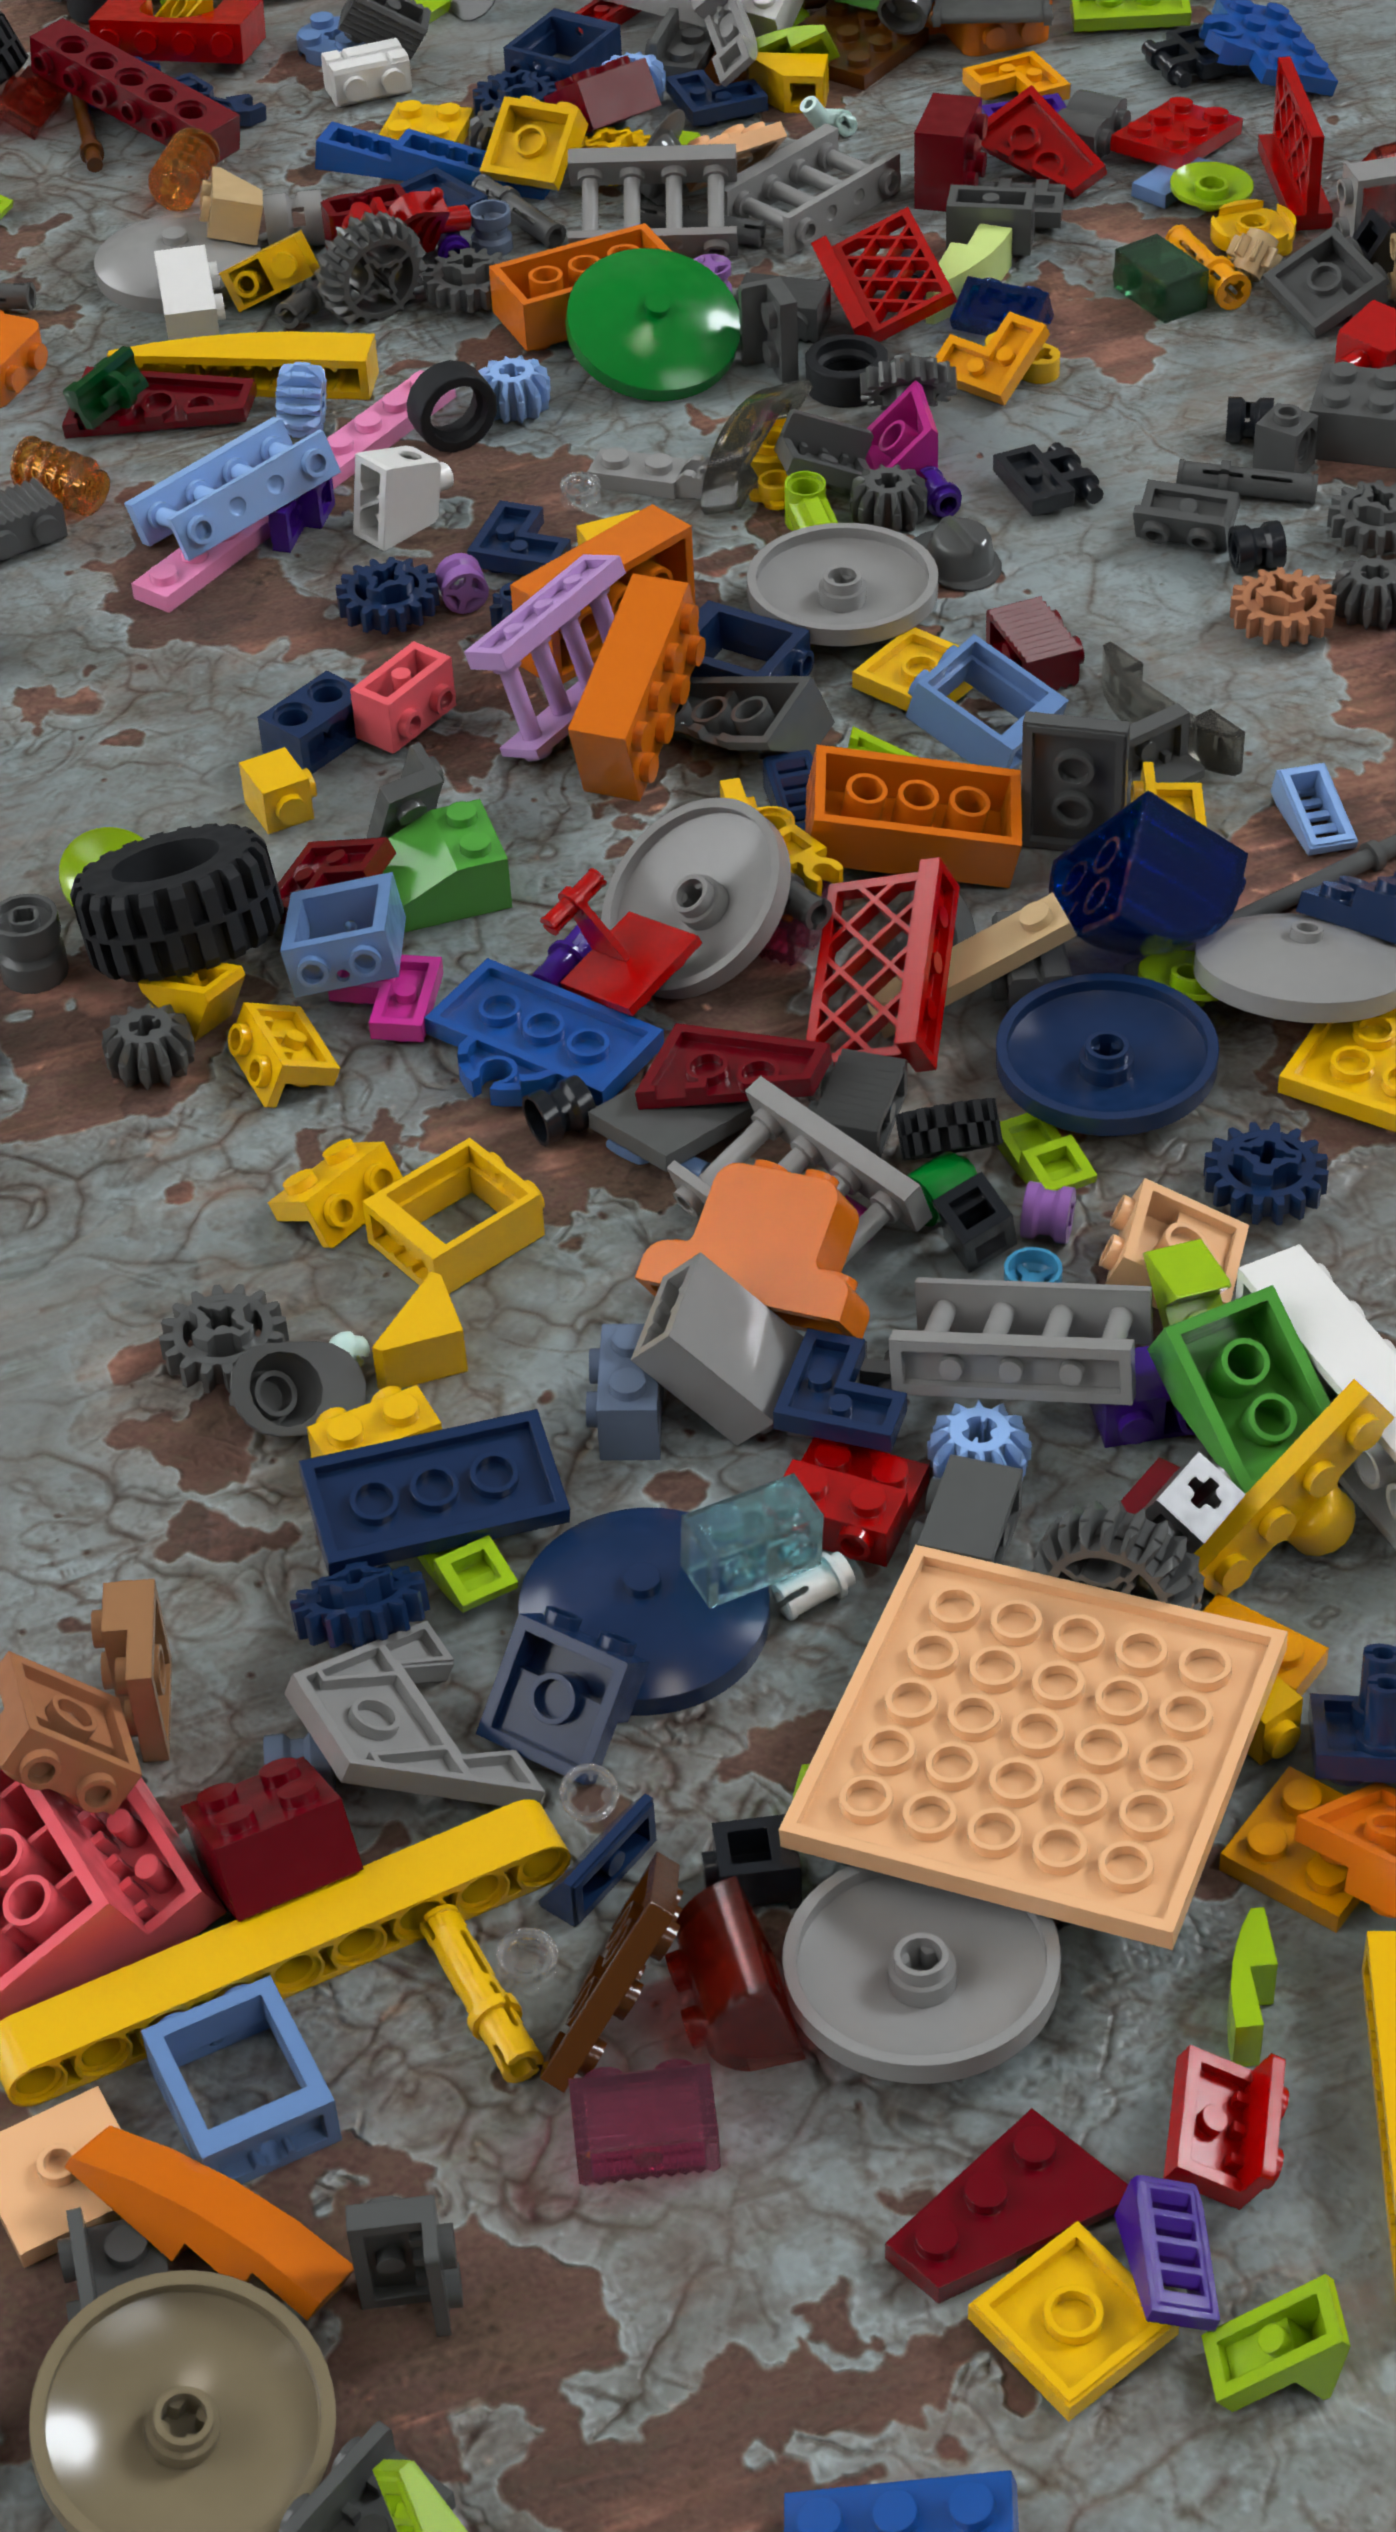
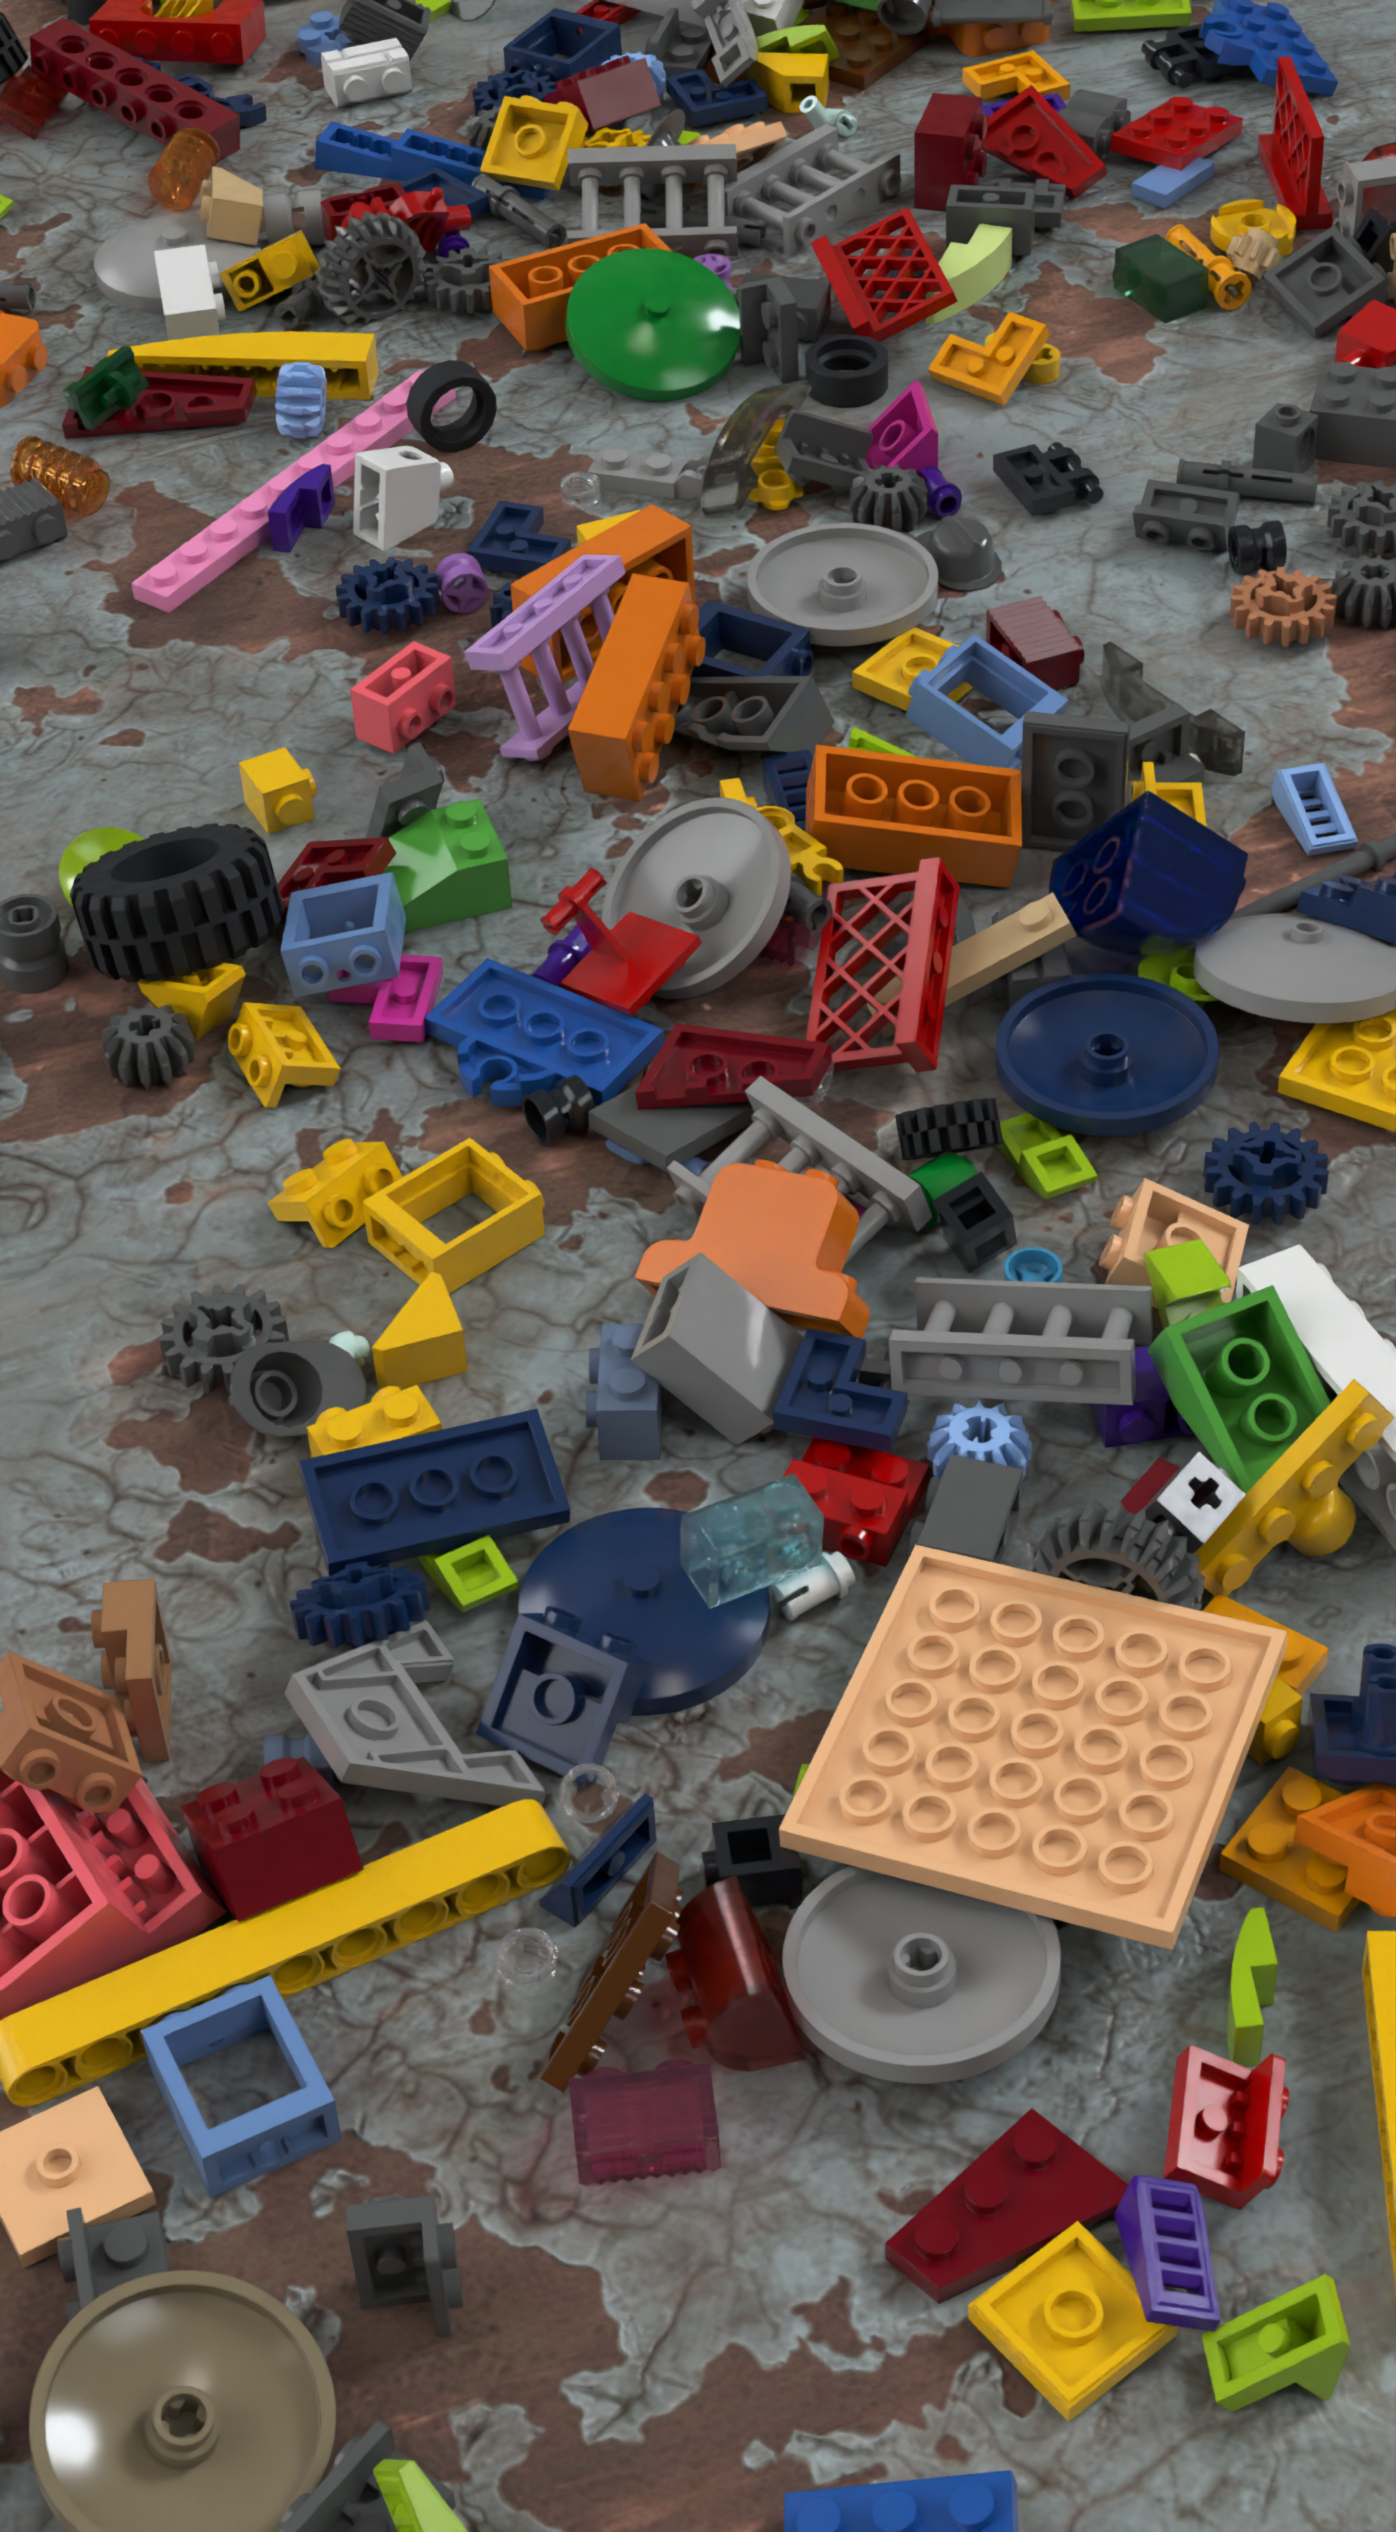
orange slope [64,2125,354,2321] -> none
reddish brown bar [71,94,104,173] -> none
light blue fence [124,417,341,561] -> none
dark blue brick [257,671,361,774] -> none
yellow plate [378,100,474,144] -> none
yellow pin [419,1904,544,2083] -> none
sand blue wheel [469,199,513,256] -> none
light blue gear [478,355,551,424] -> none
lime piece [784,471,838,531] -> none
dark grey brick [808,1048,907,1158] -> none
dark grey gear [860,353,957,410] -> none
clear blue bracket [950,276,1054,336] -> none
medium lavender wheel [1020,1181,1076,1244] -> none
lime dish [1170,161,1254,212] -> none
black wheel [1225,396,1274,443] -> none

